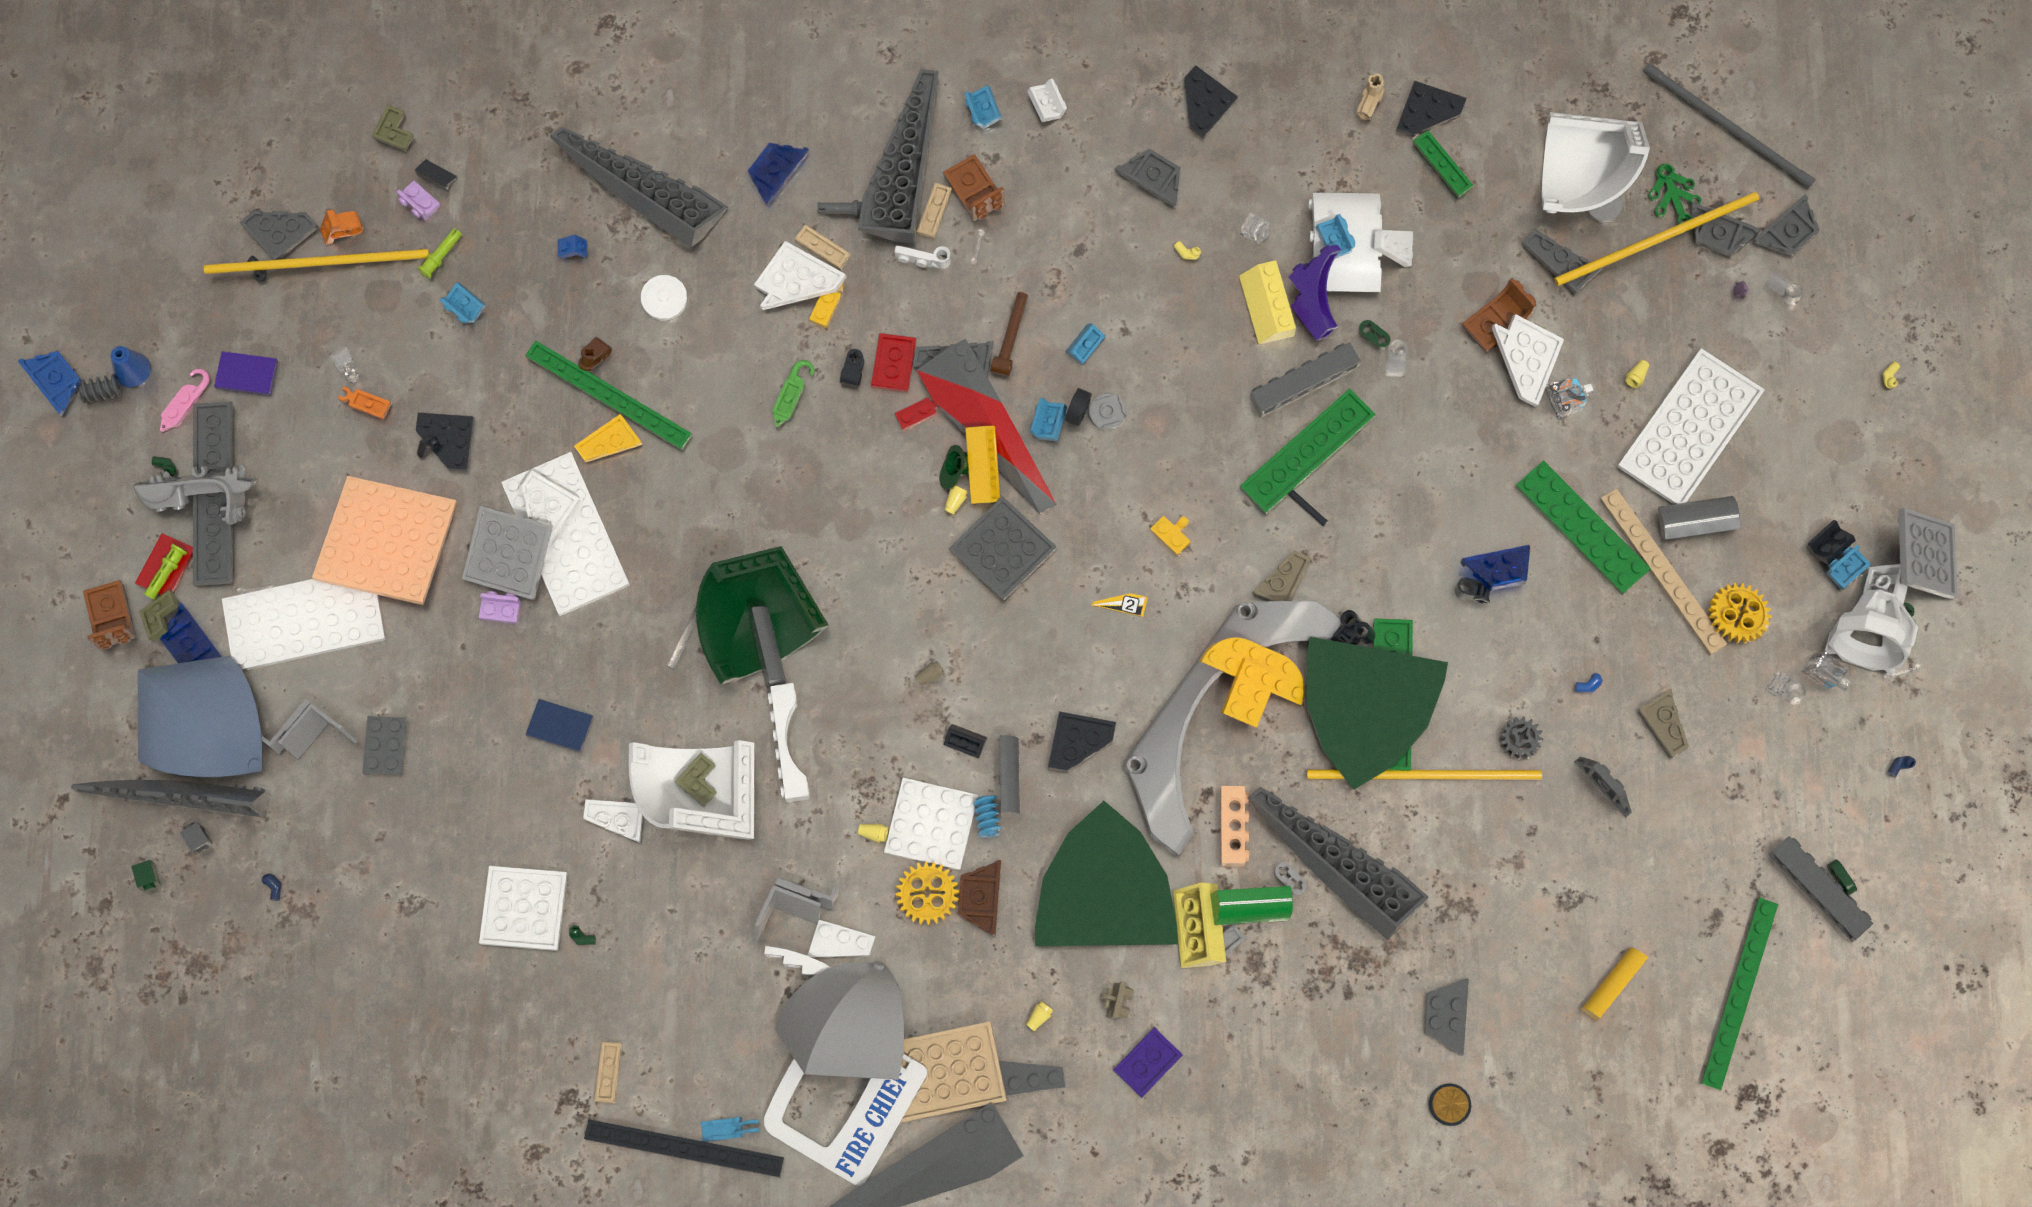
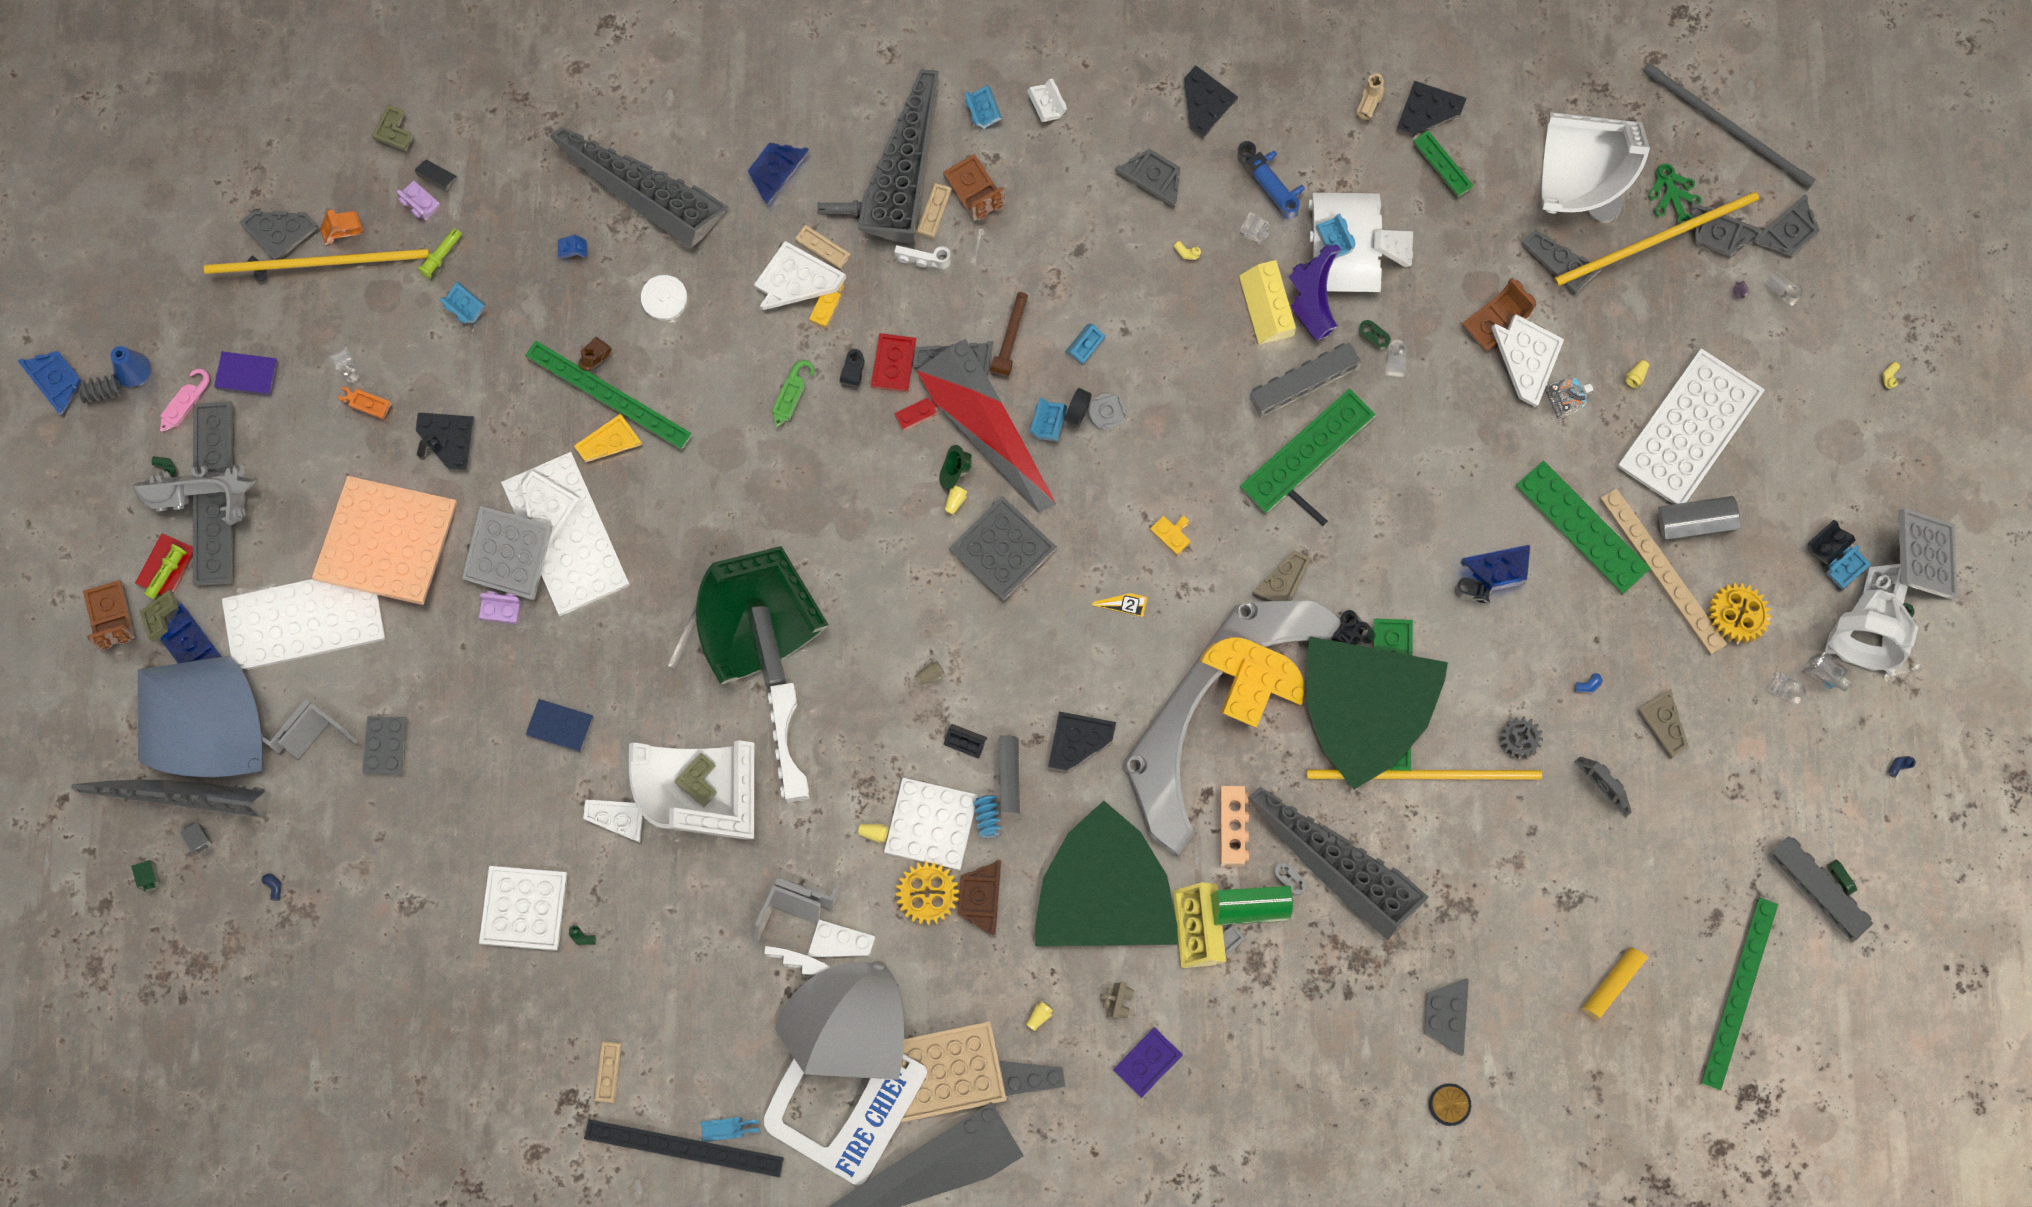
yellow brick [966,426,1000,504] -> none
none -> blue piece [1237,141,1305,219]

